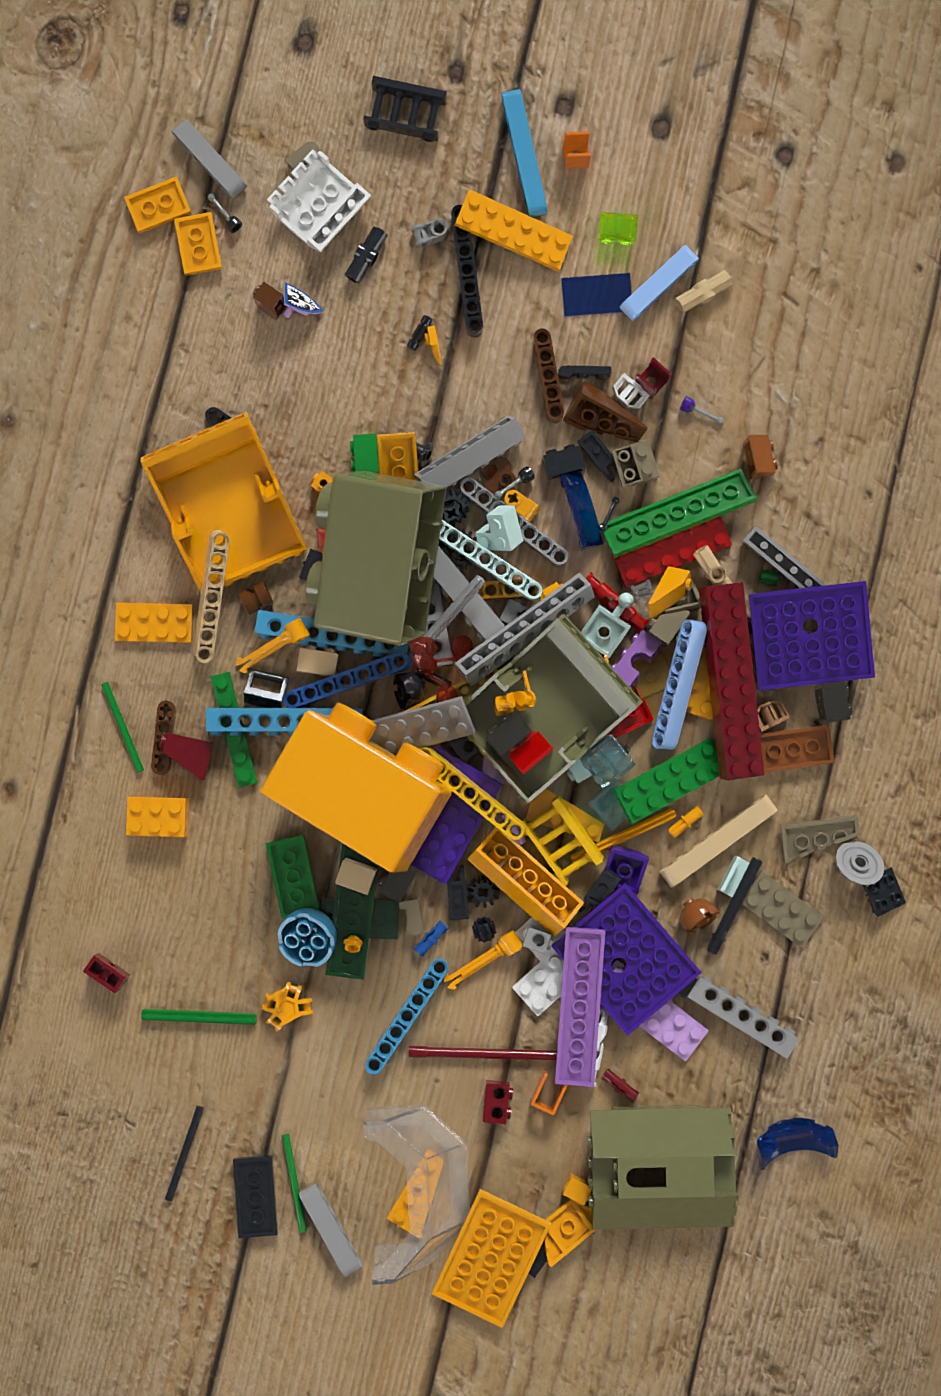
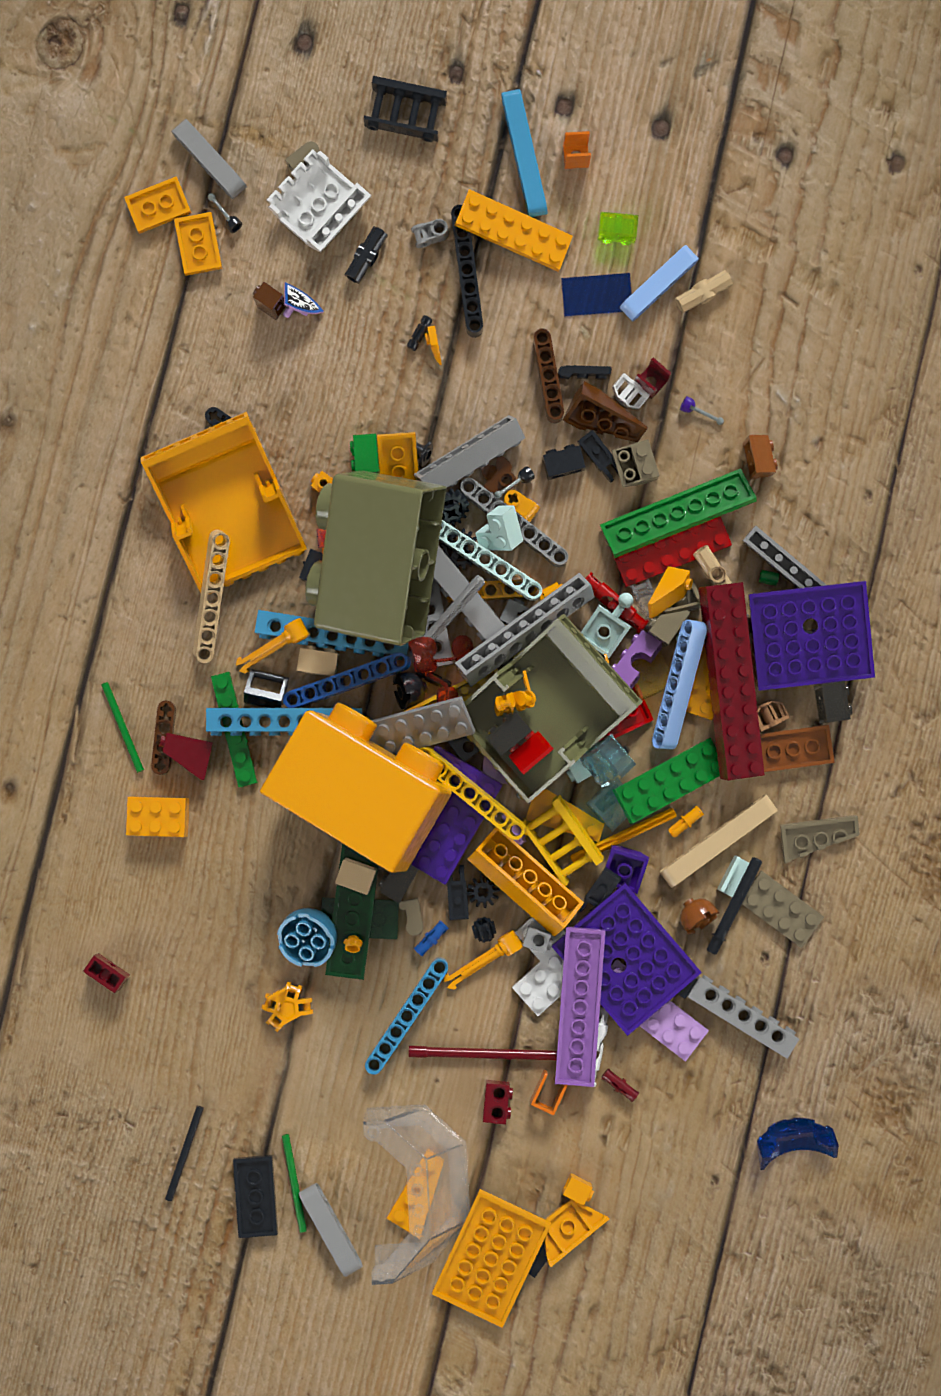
light orange plate [115,603,194,643] -> none
green axle [141,1009,257,1025] -> none
reddish brown wheel [239,581,274,615] -> none
green plate [266,835,320,919] -> none
clear blue windscreen [559,472,603,551] -> none
olive panel [587,1105,739,1230] -> none
black hinge [599,497,619,531] -> none
light grey gear [834,841,884,887] -> none
black hinge [862,867,906,917] -> none

